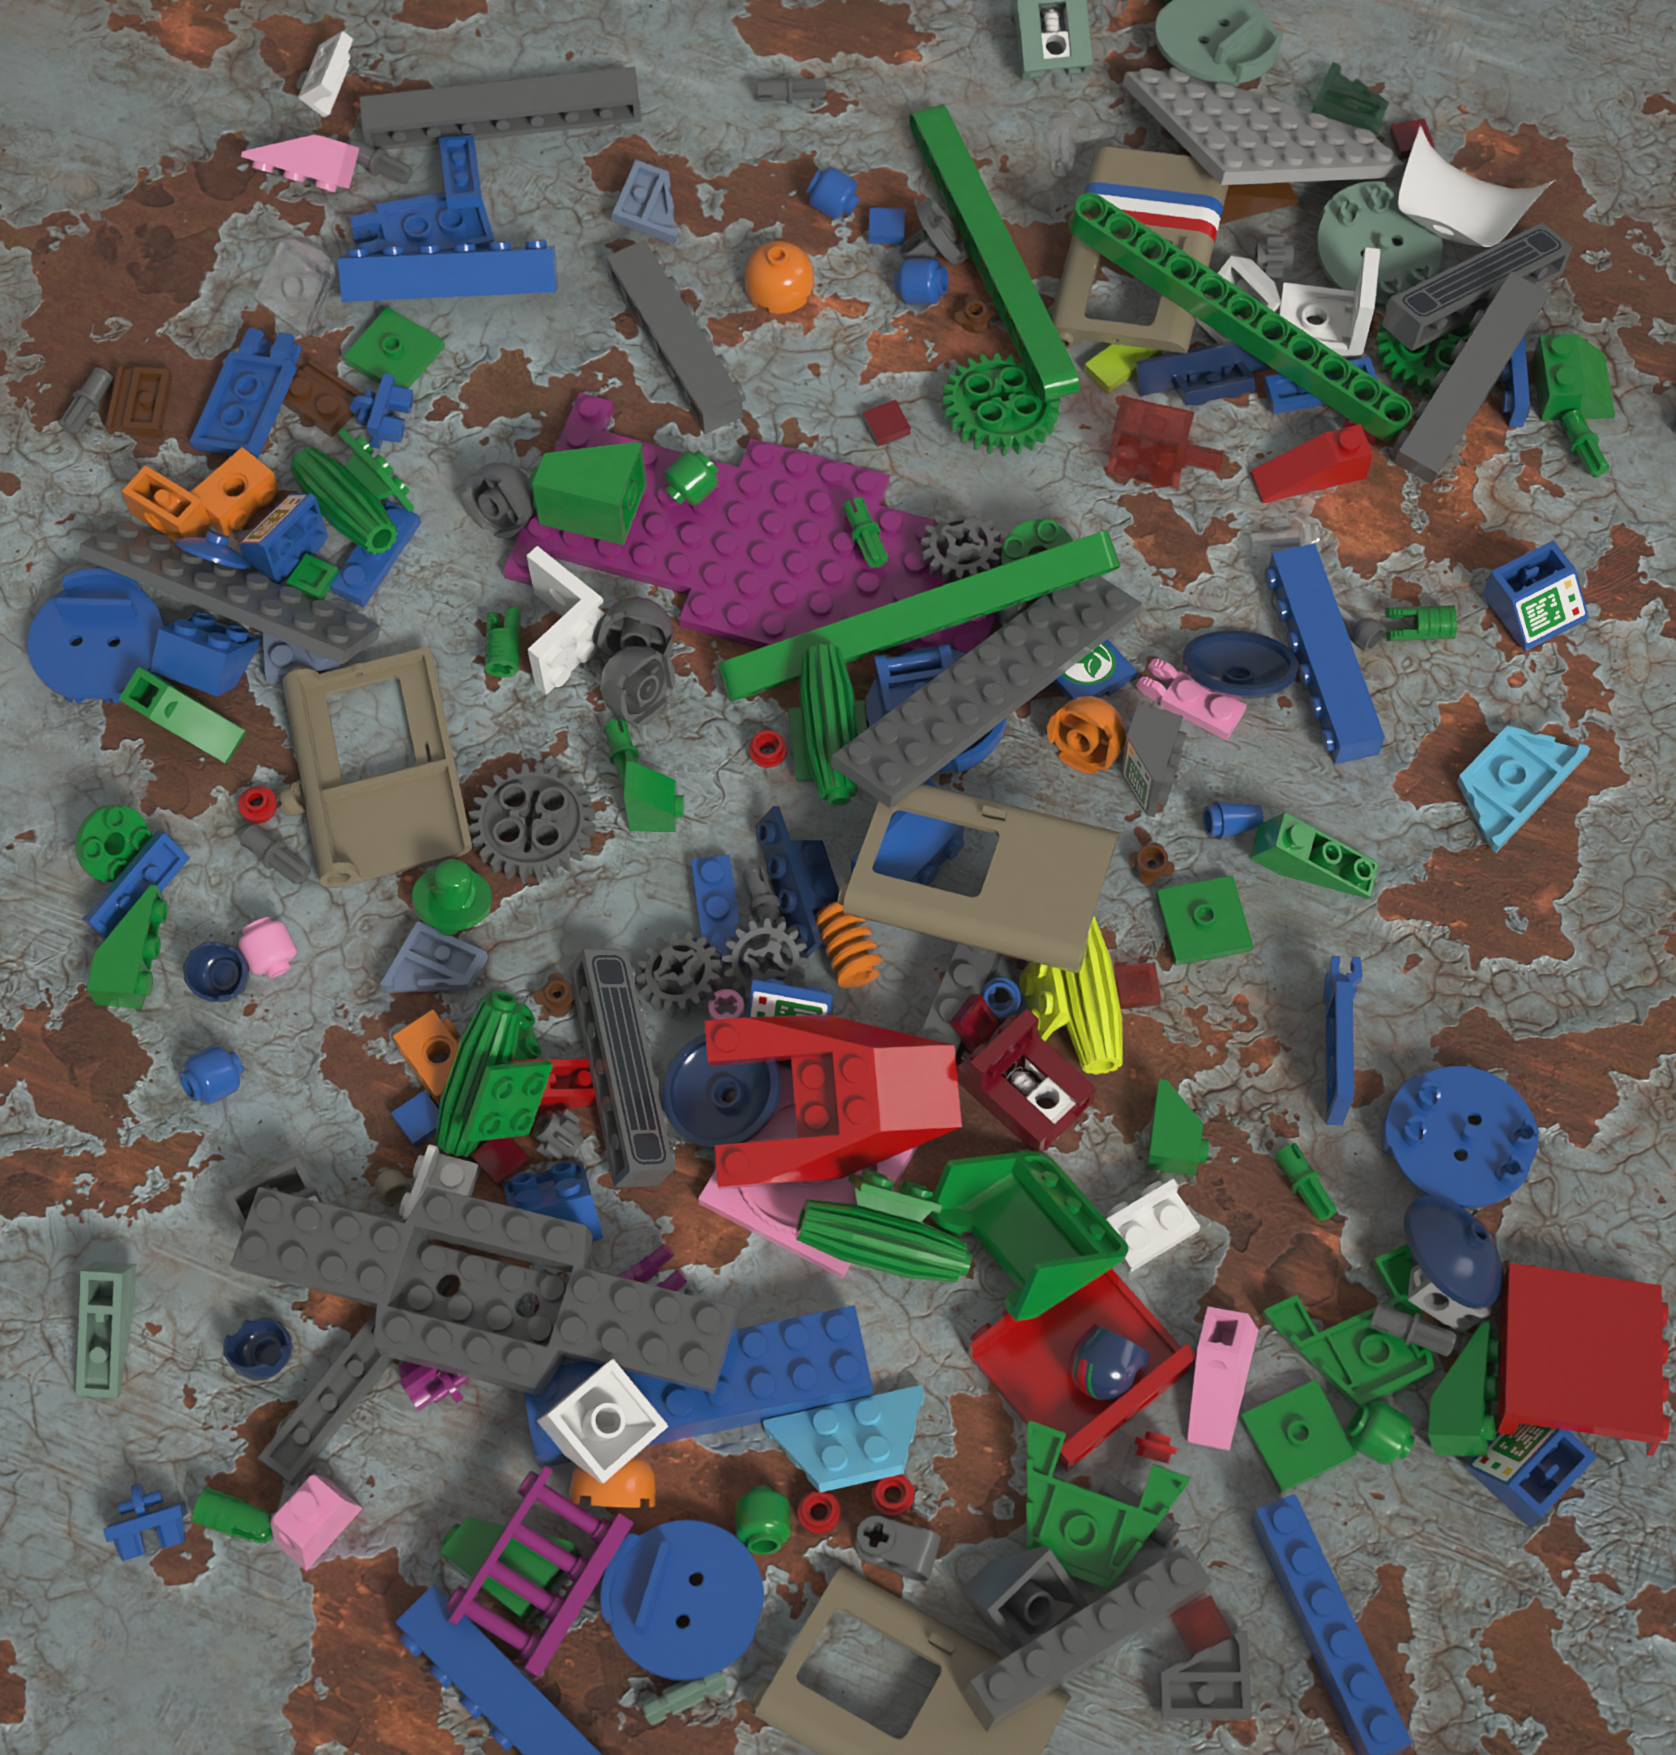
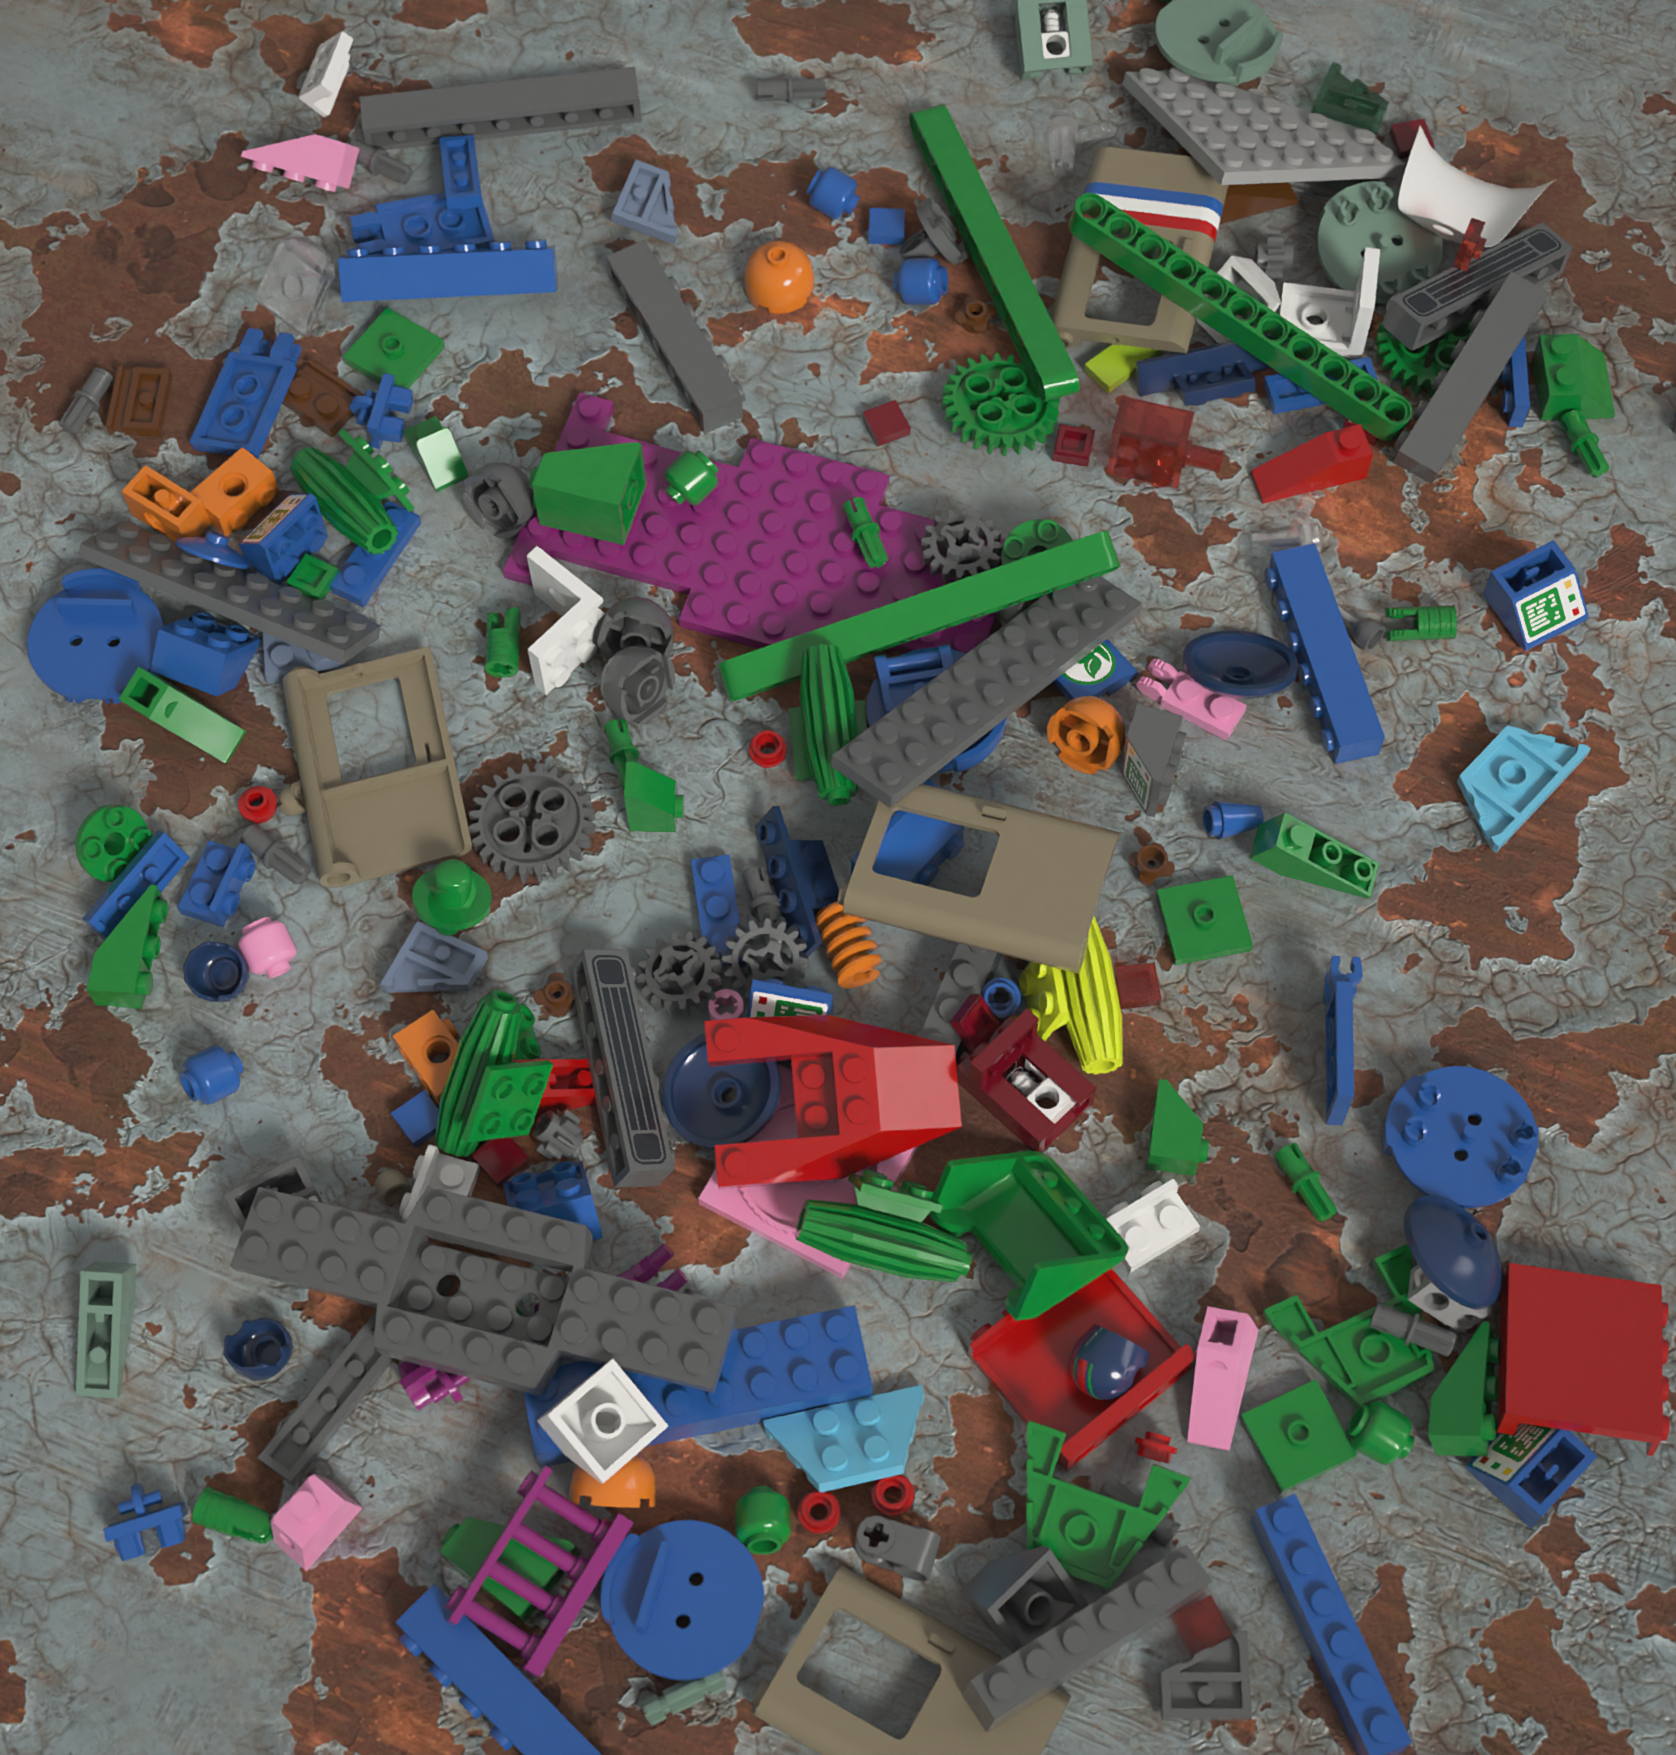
none -> blue bracket [177,841,256,927]
none -> slope [403,416,469,493]
none -> dark red tile [1052,424,1095,467]
none -> clear red plate [1453,218,1487,271]

